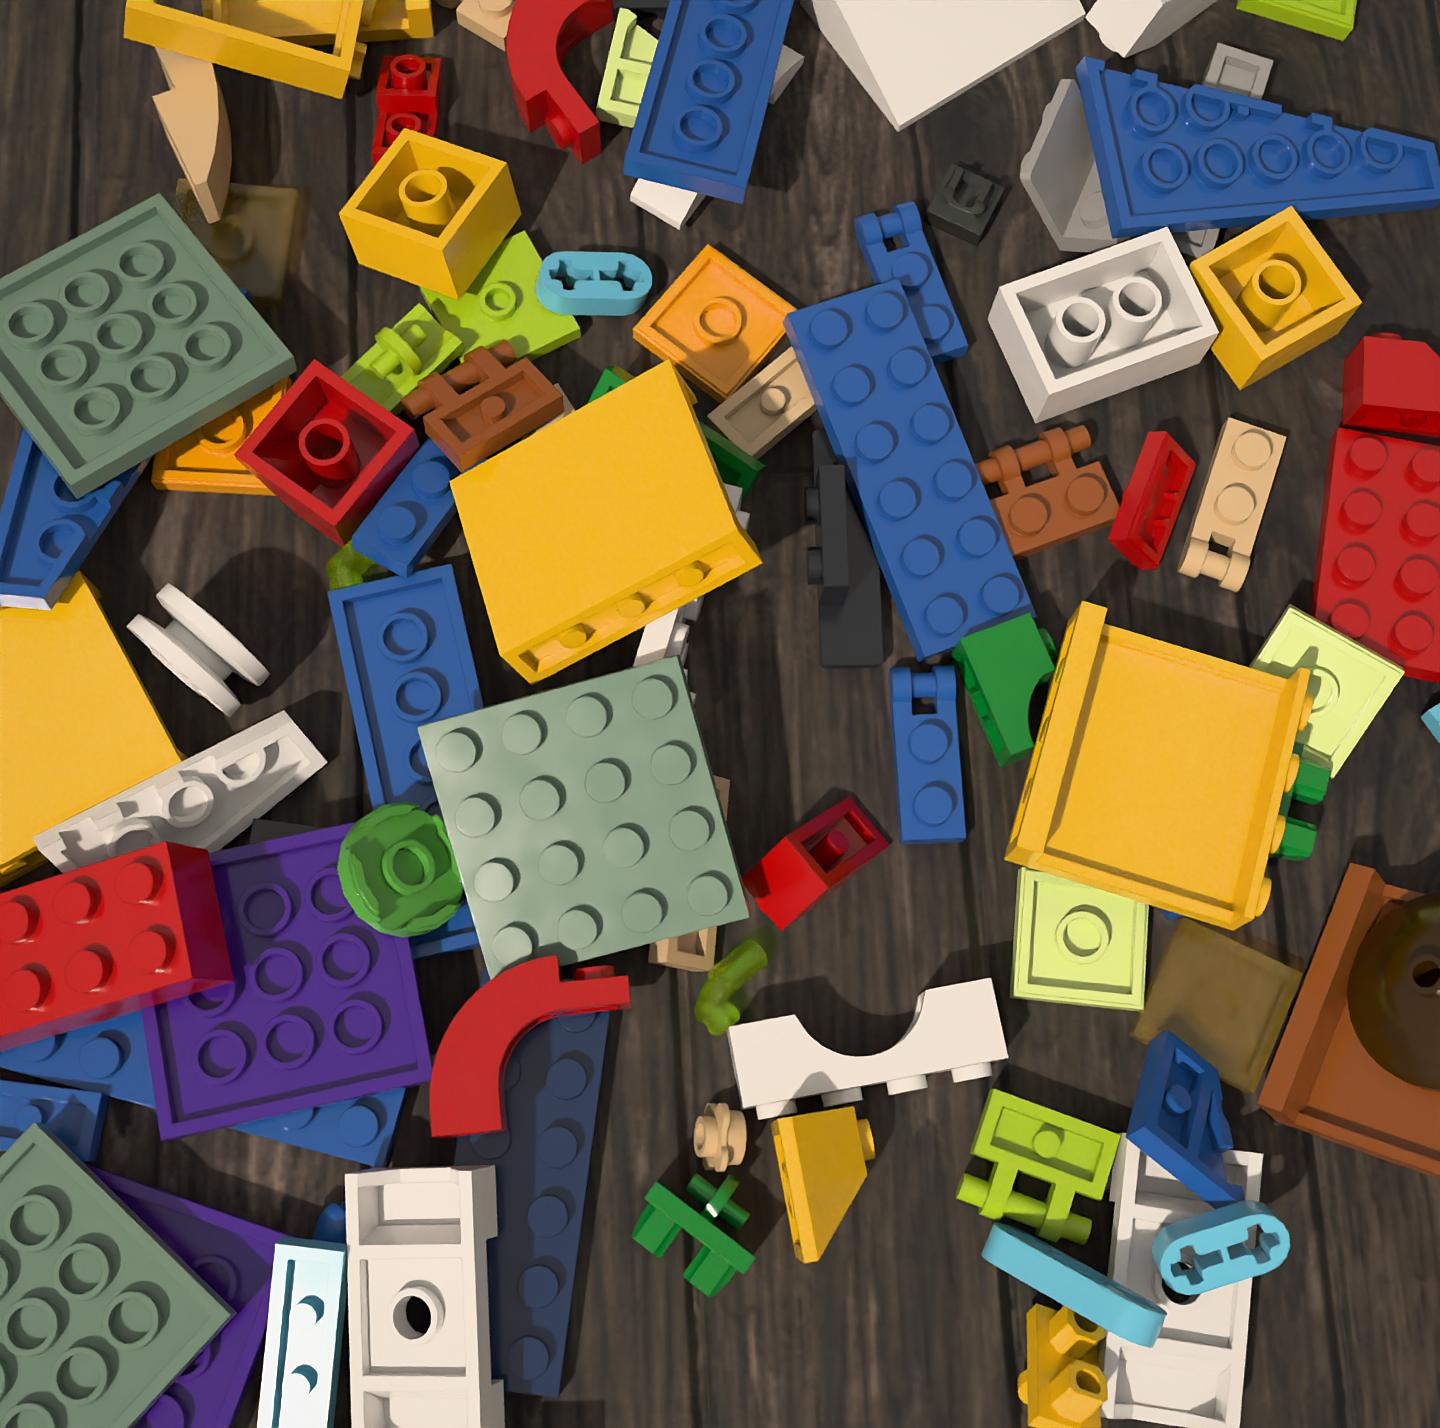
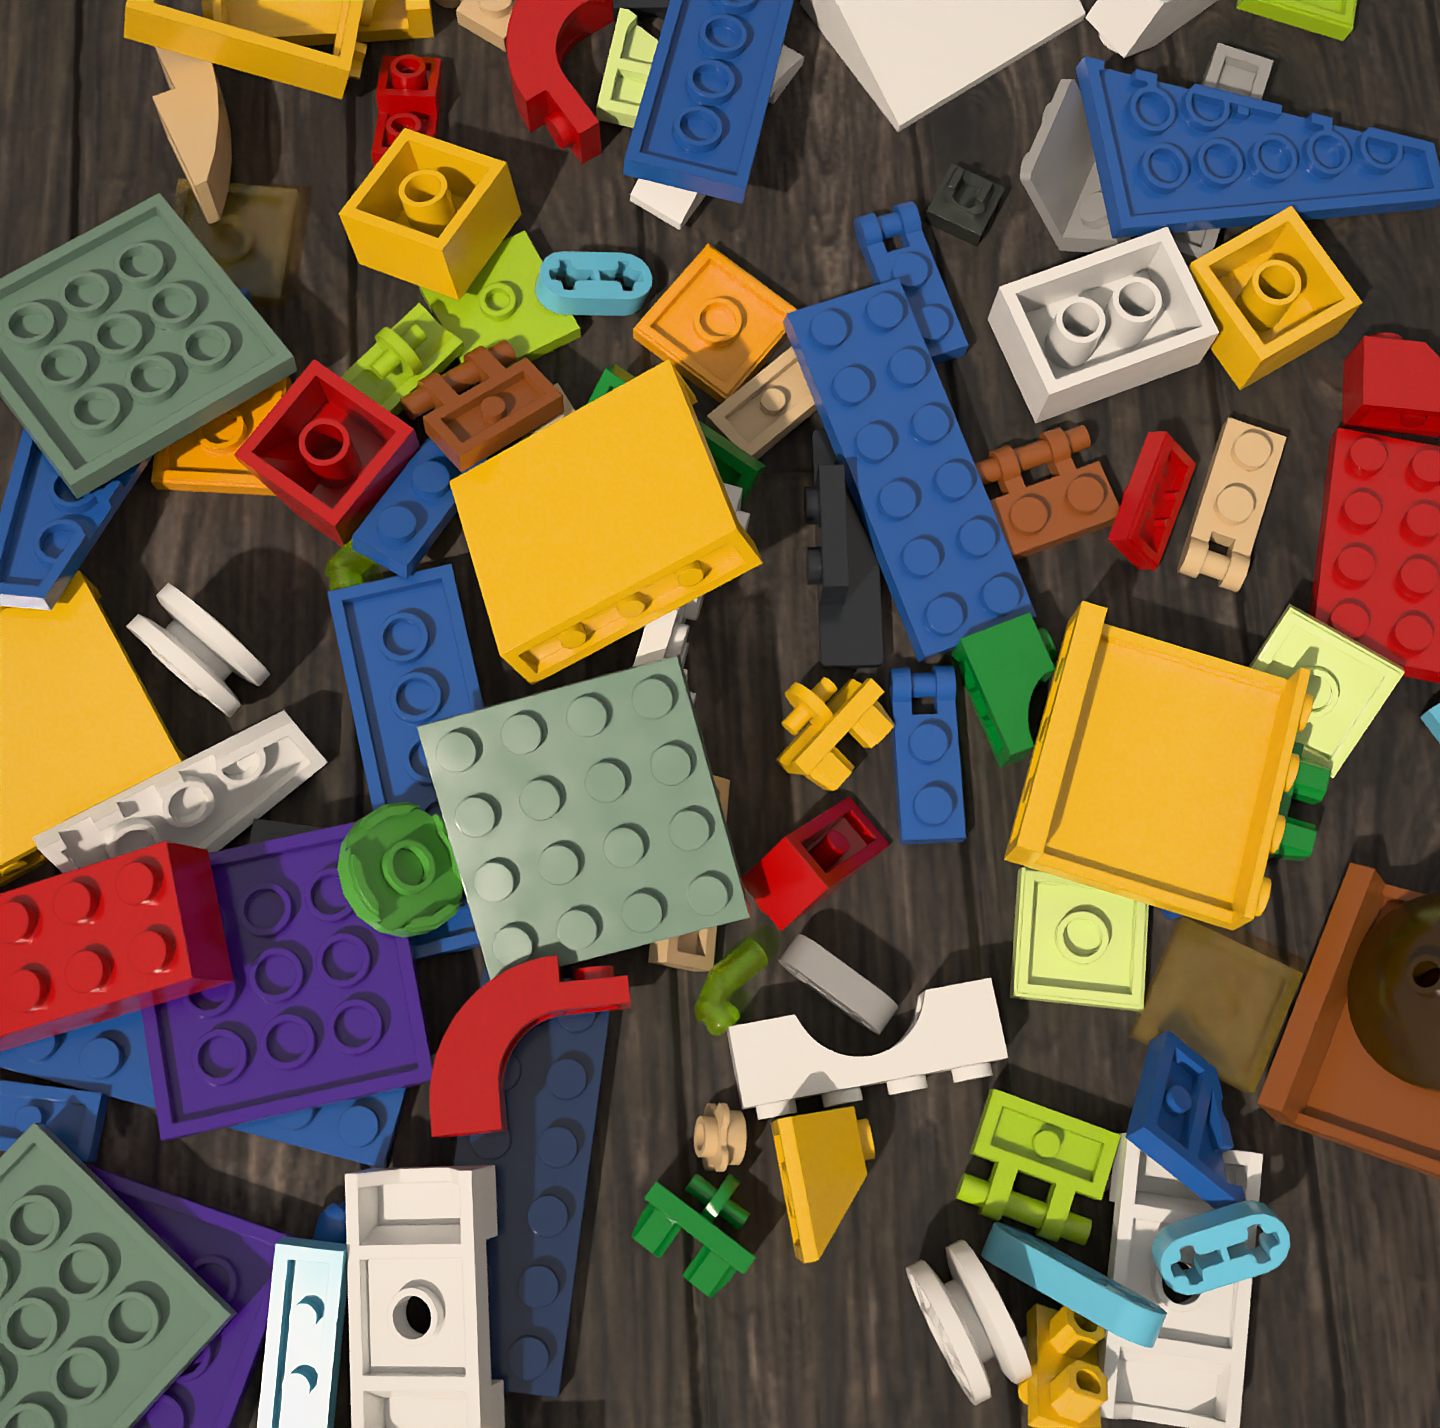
none -> yellow hips [775,677,894,791]
none -> light grey beam [778,934,898,1035]
none -> white wheel [906,1239,1032,1405]

